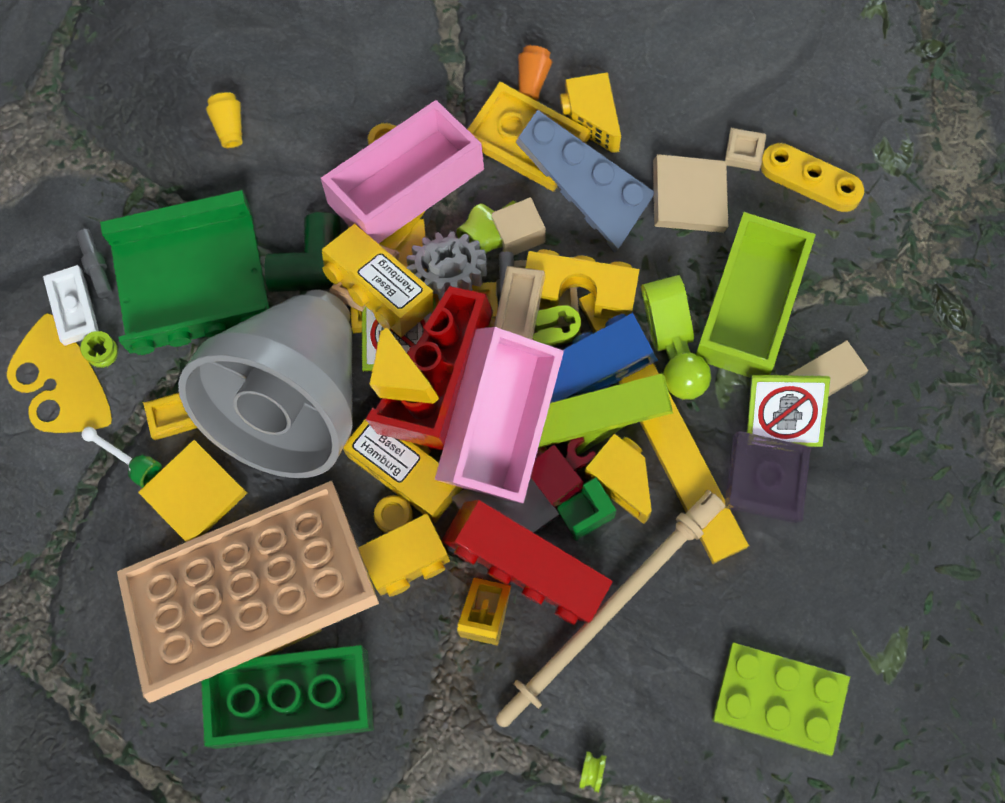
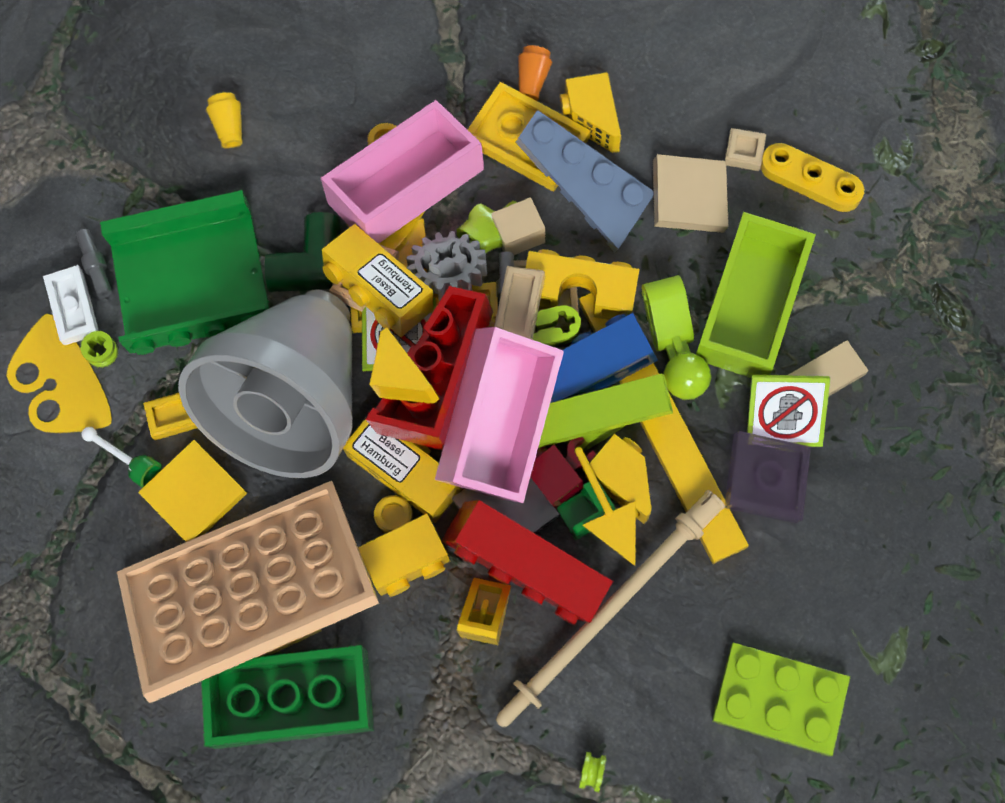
none -> yellow piece [575,447,636,566]

